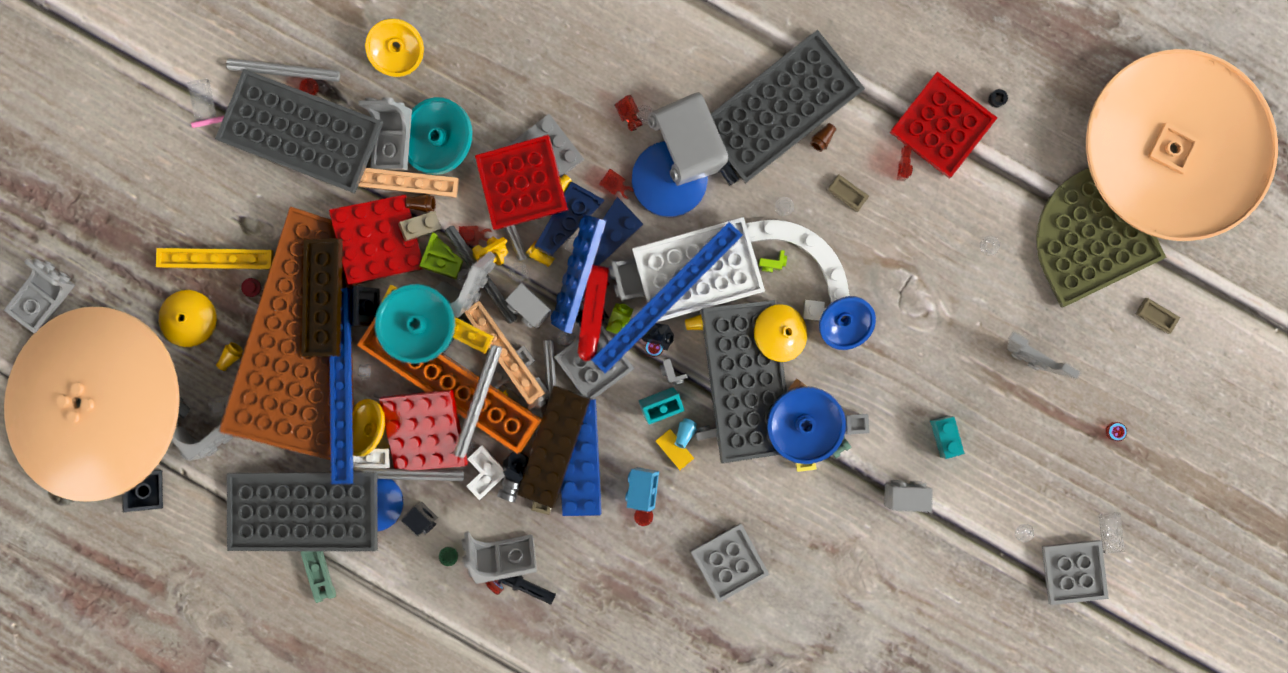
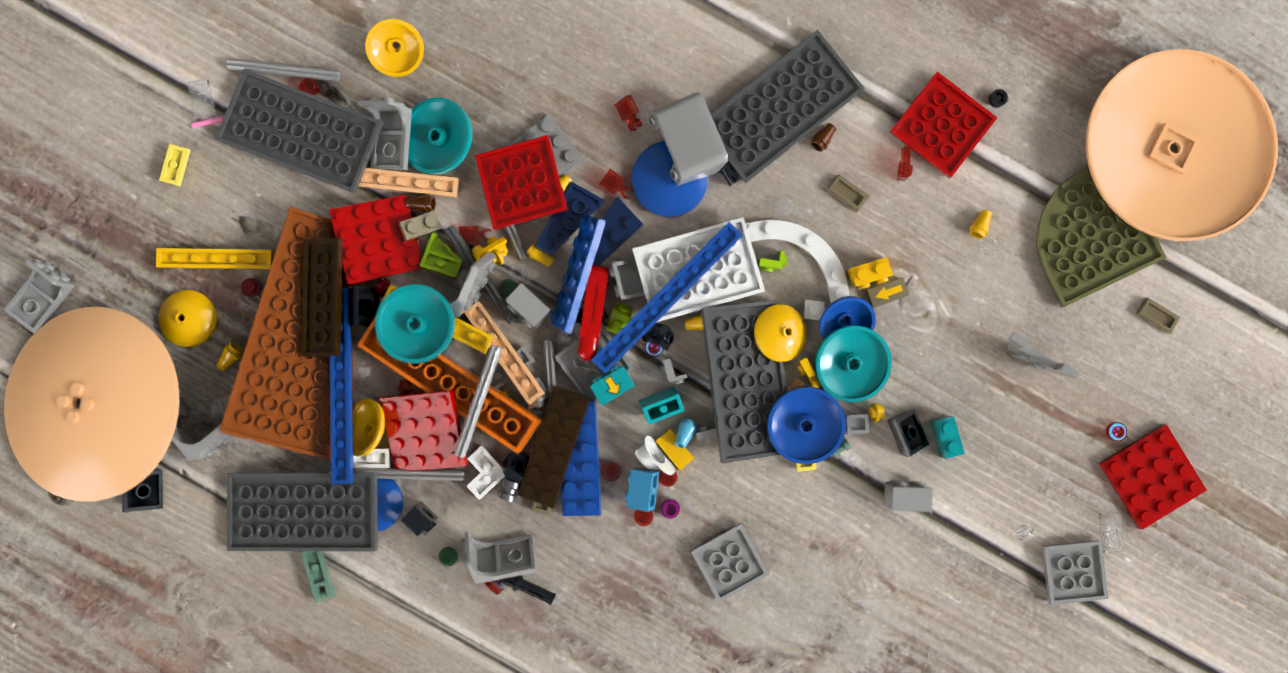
none -> light yellow plate [159,144,191,186]
none -> dark red plate [374,278,390,297]
none -> clear red plate [397,378,412,395]
none -> clear green plate [499,279,518,298]
none -> teal brick [590,365,635,406]
none -> clear red tile [602,462,621,481]
none -> white piece [635,436,675,475]
none -> clear red plate [659,470,678,487]
none -> magenta plate [661,499,680,519]
none -> yellow plate [797,357,821,388]
none -> teal dish [814,325,892,402]
none -> yellow brick [846,257,893,290]
none -> dark tan tile [866,277,910,308]
none -> yellow plate [868,403,885,422]
none -> black slope [887,409,929,457]
none -> yellow cone [969,209,992,239]
none -> red plate [1099,424,1207,530]

